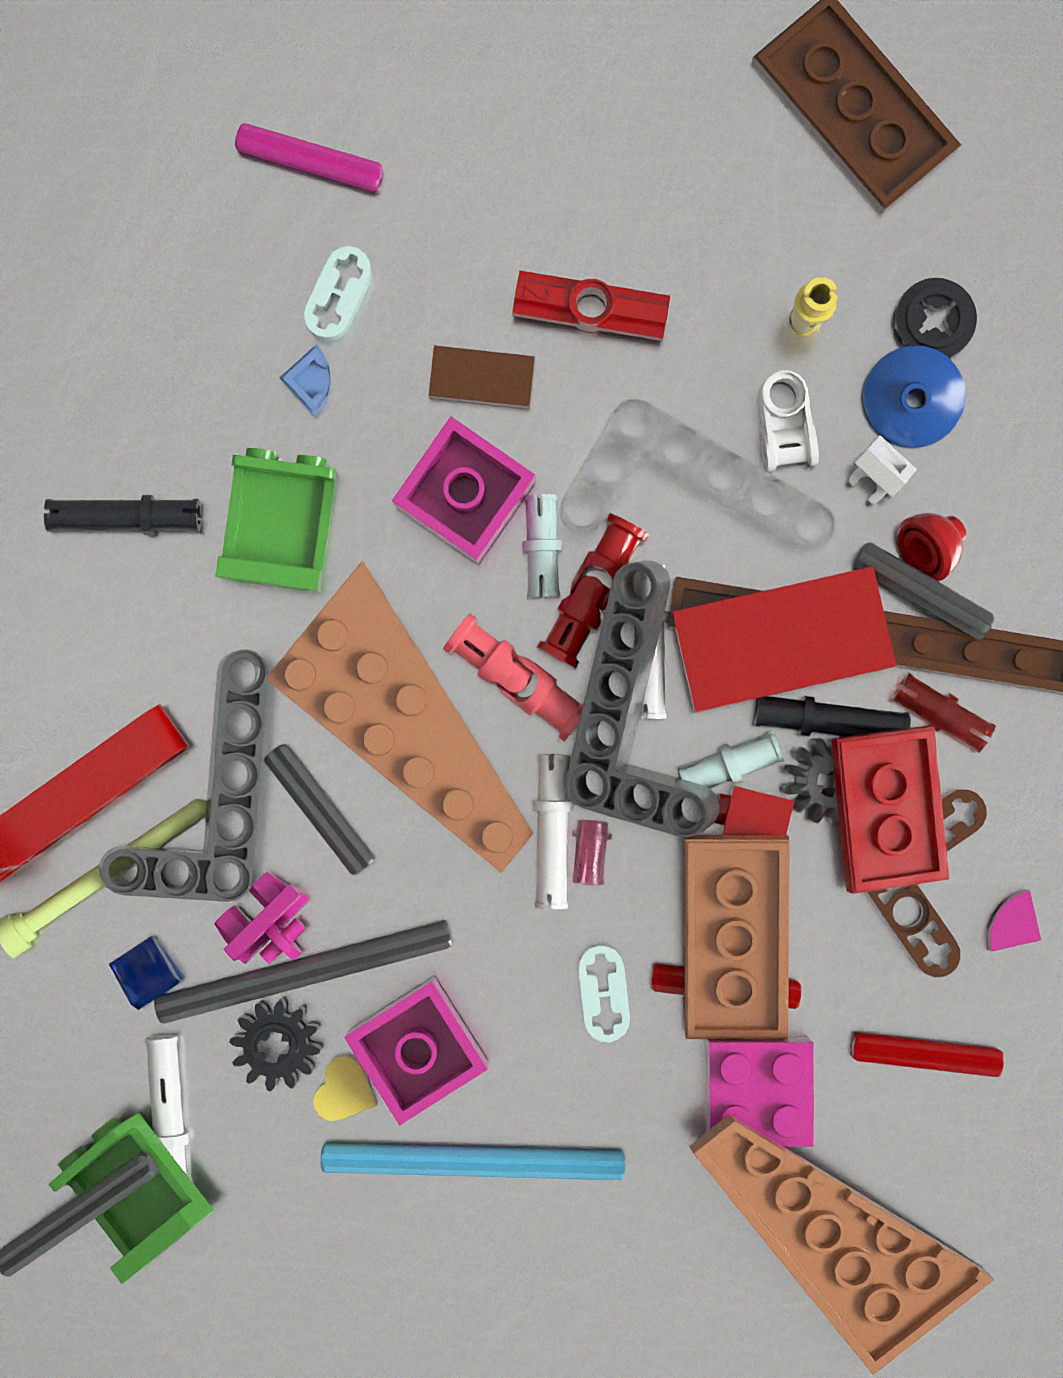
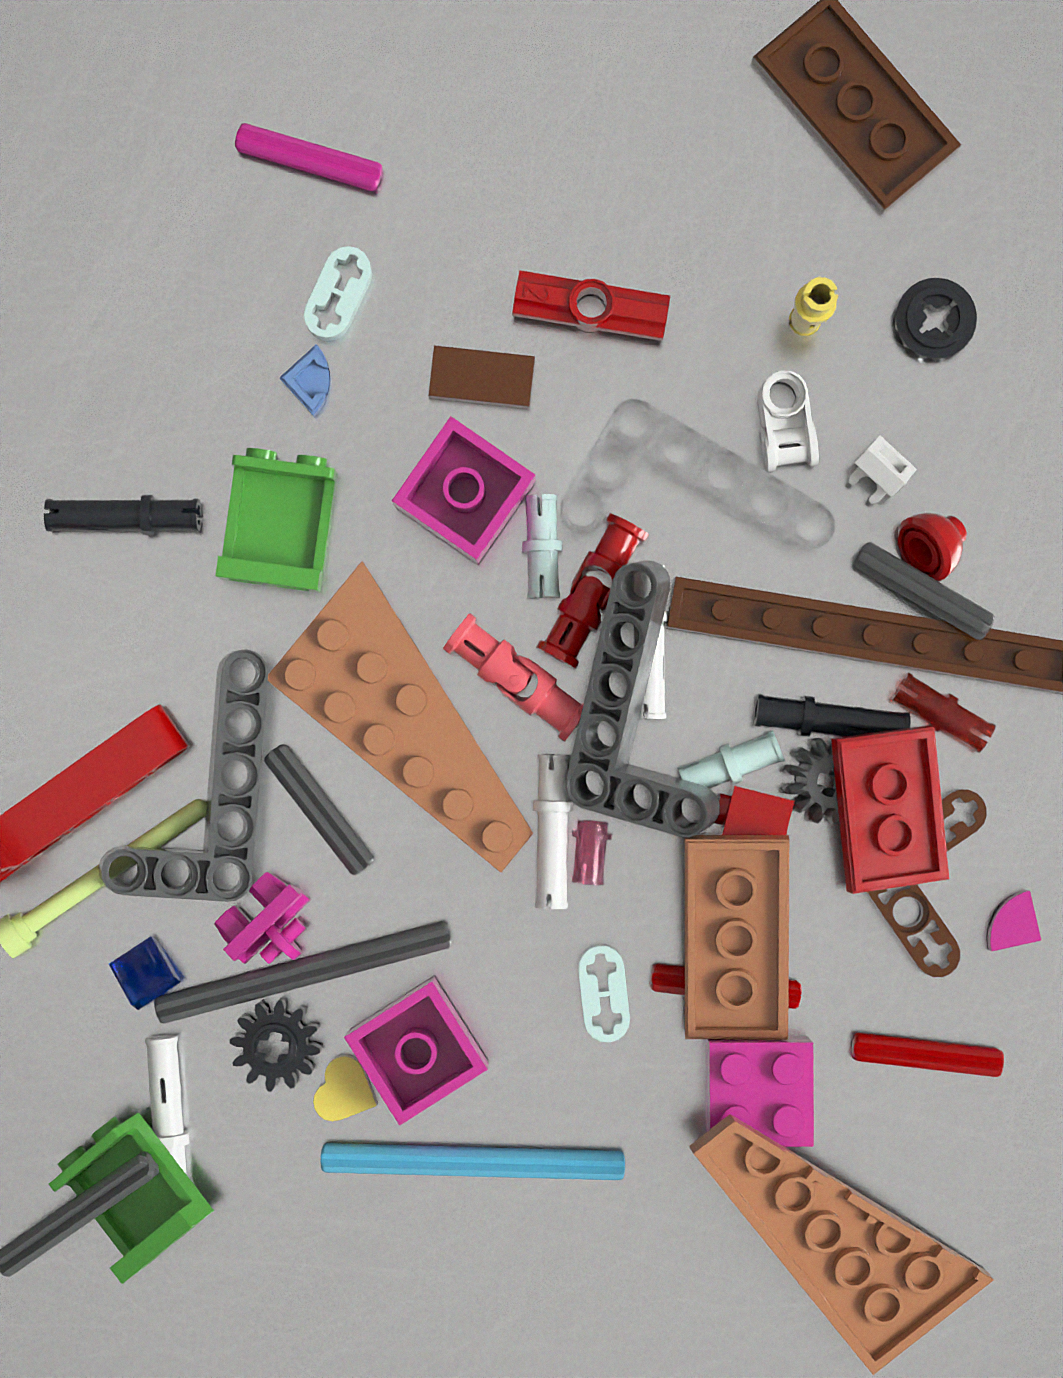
red tile [672,566,896,712] -> none
blue dish [863,345,966,447] -> none

